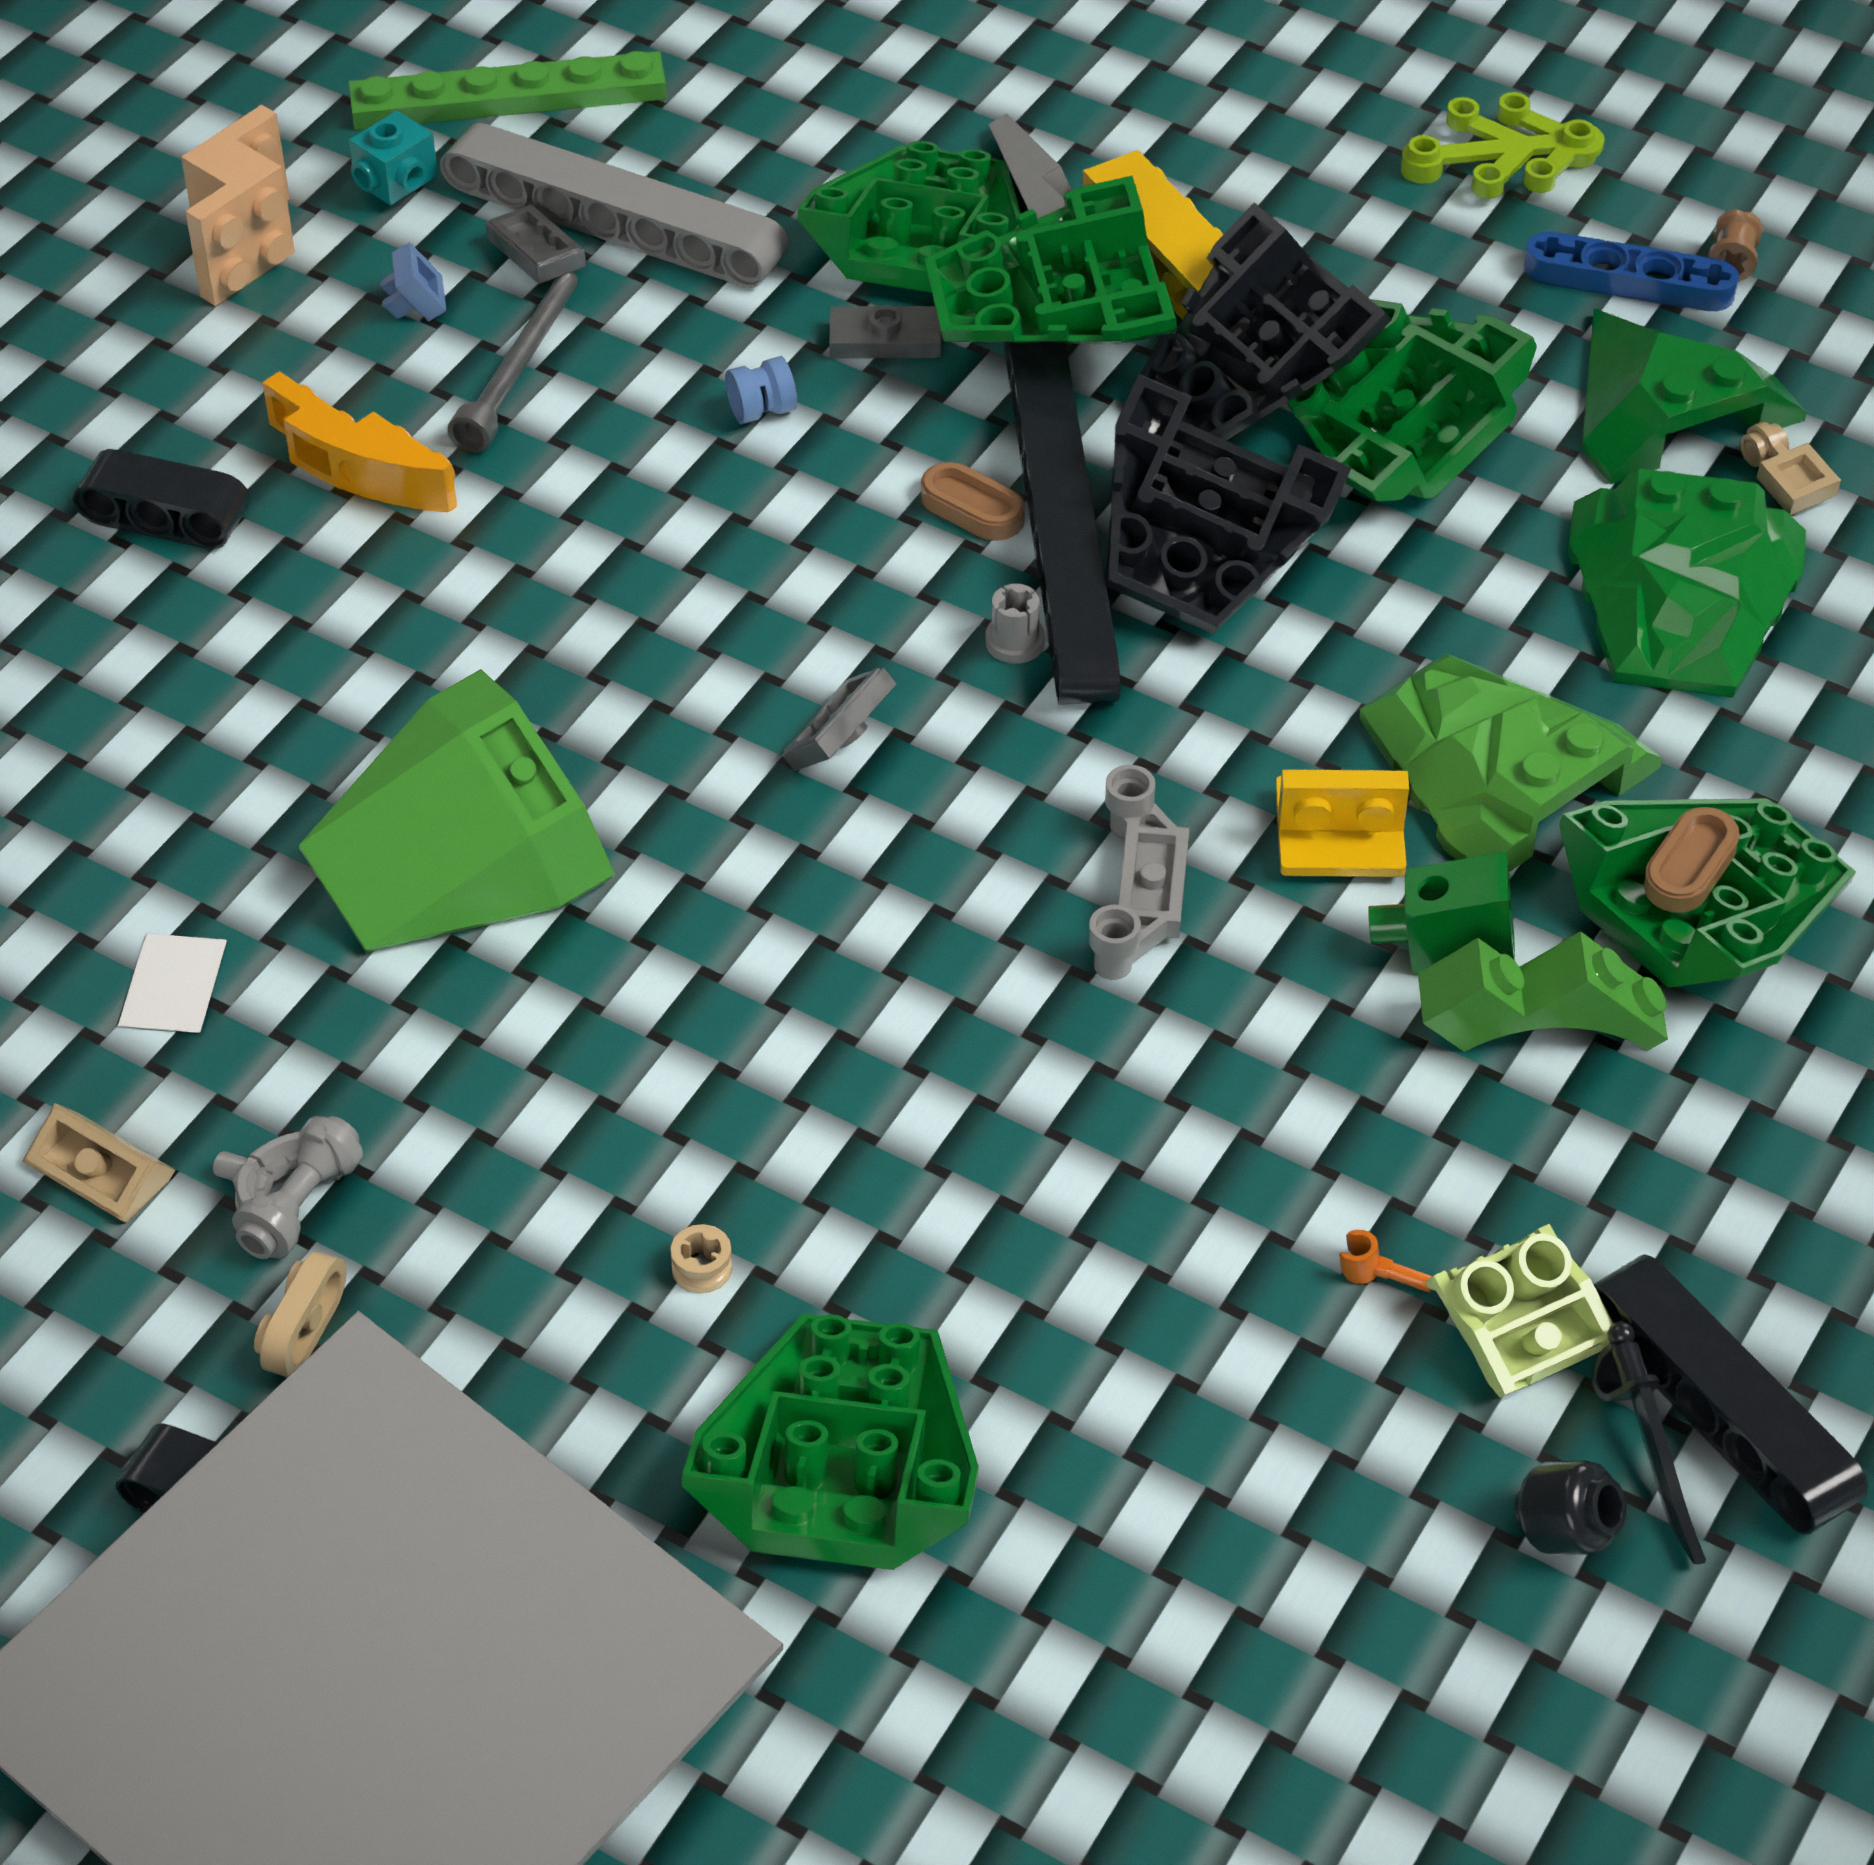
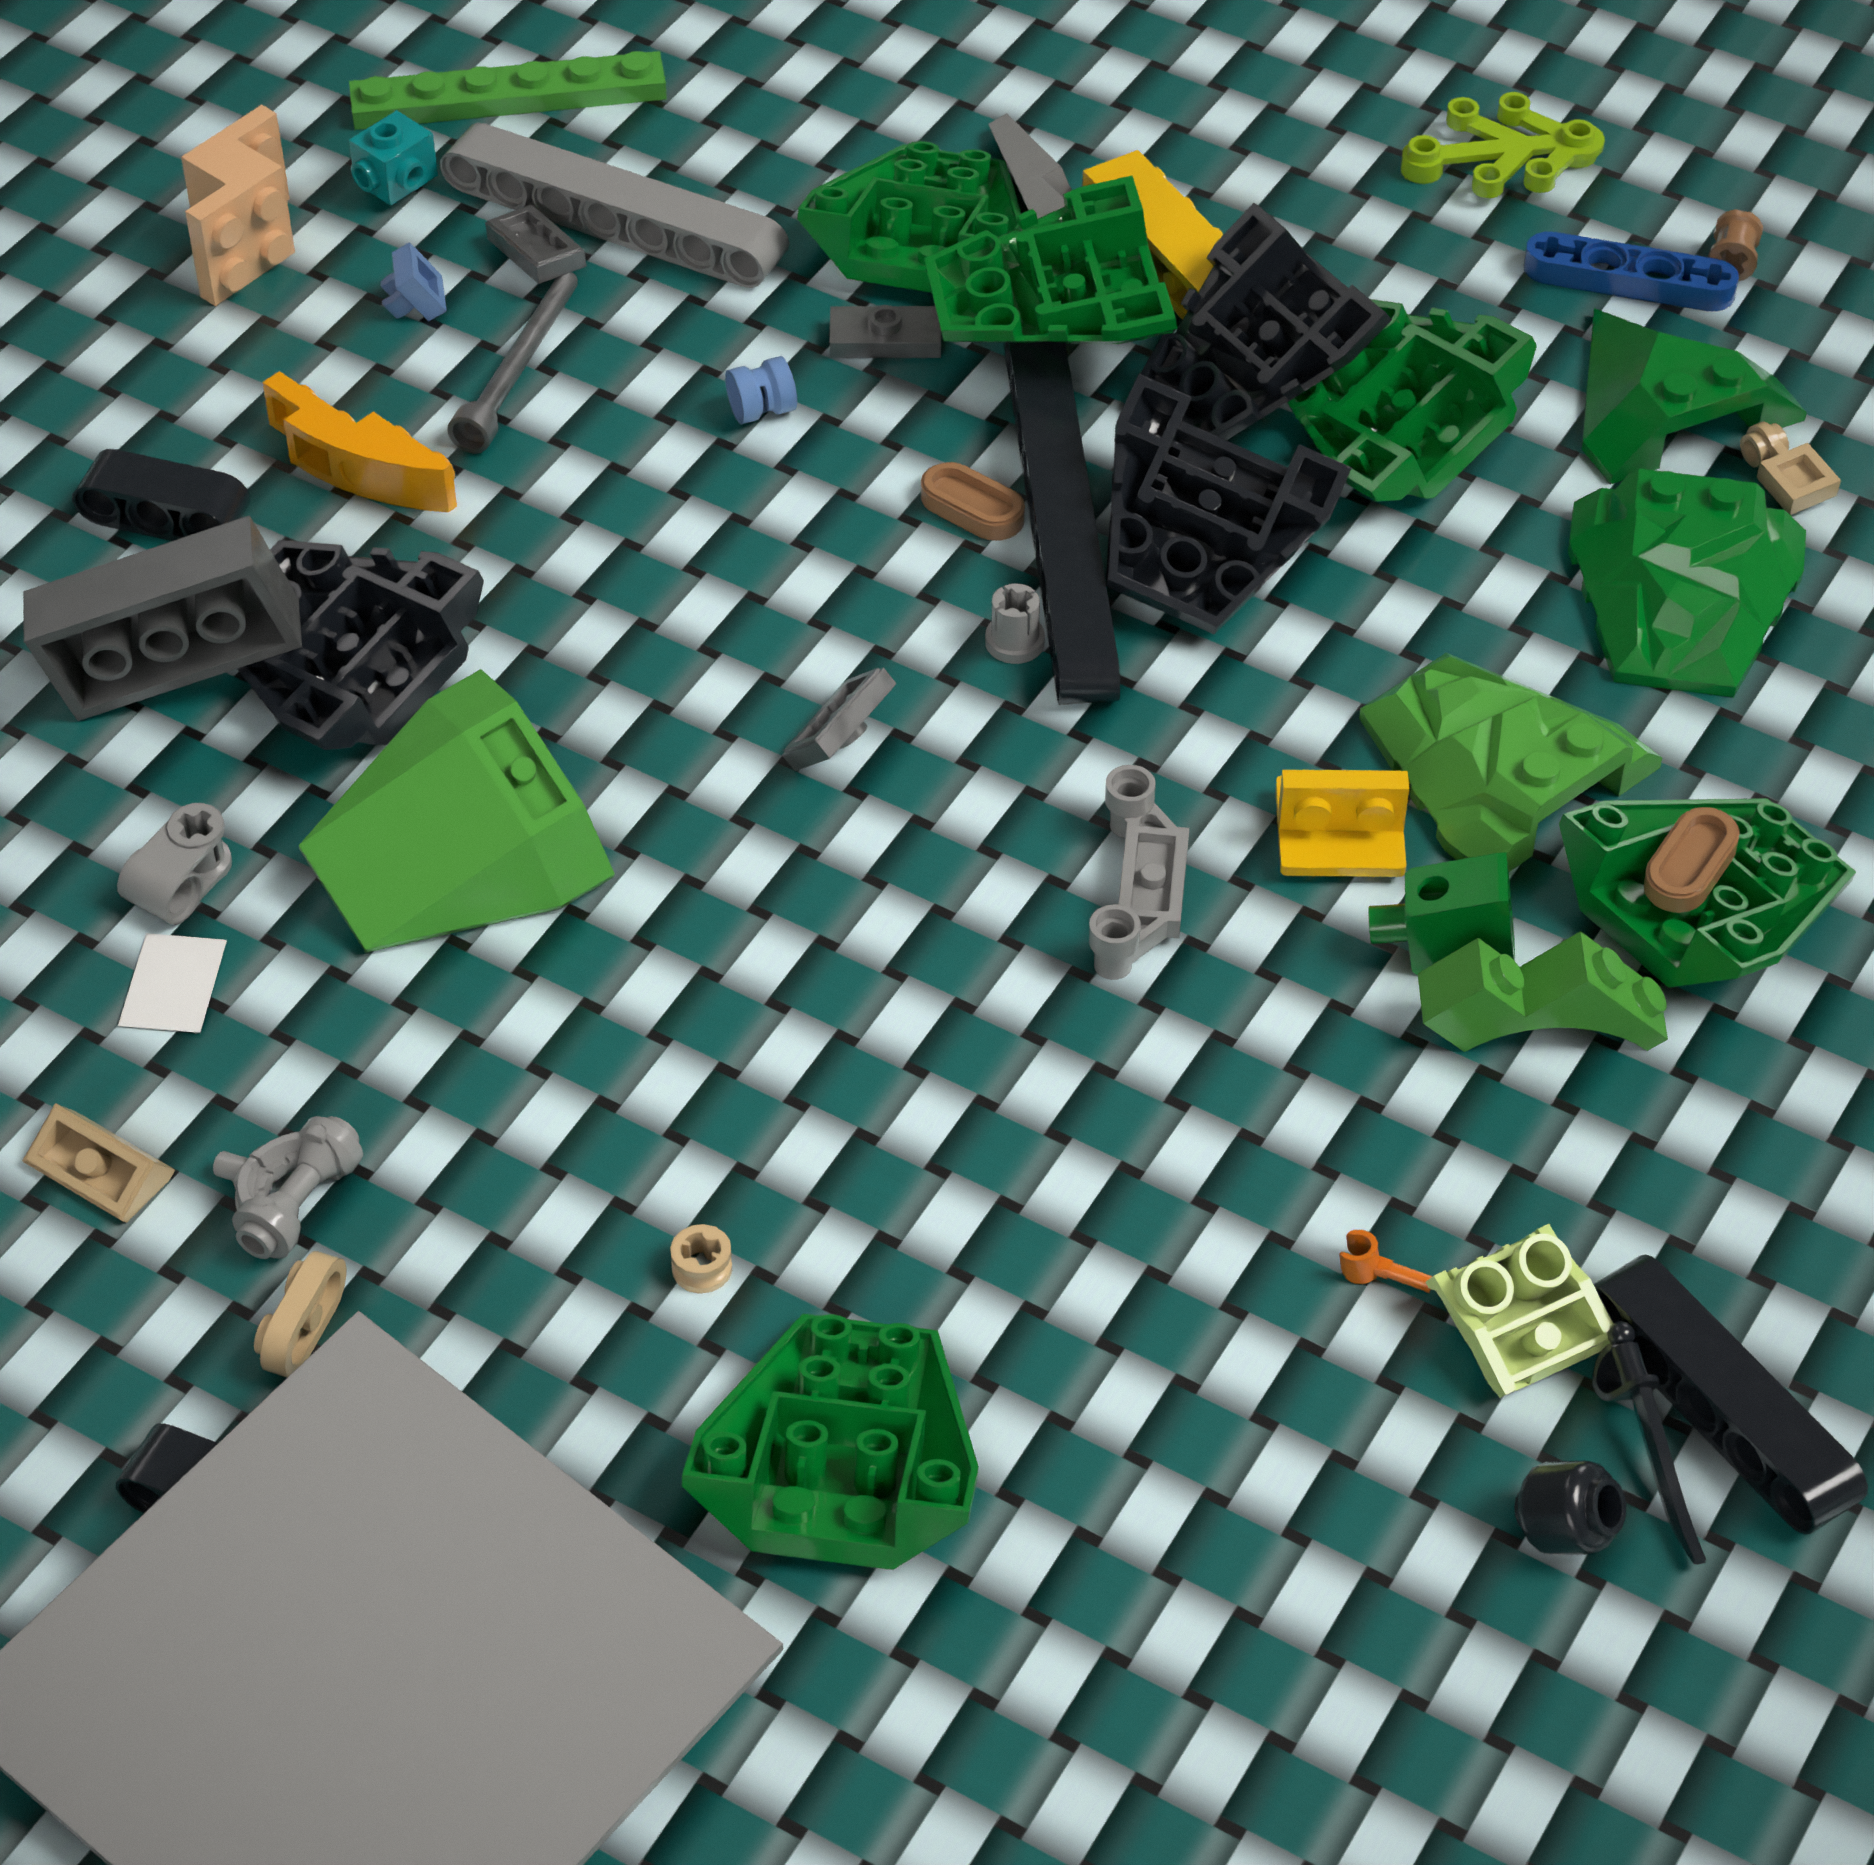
none -> dark grey brick [23,515,302,721]
none -> light grey piece [117,803,232,925]
none -> black wedge [237,540,484,750]

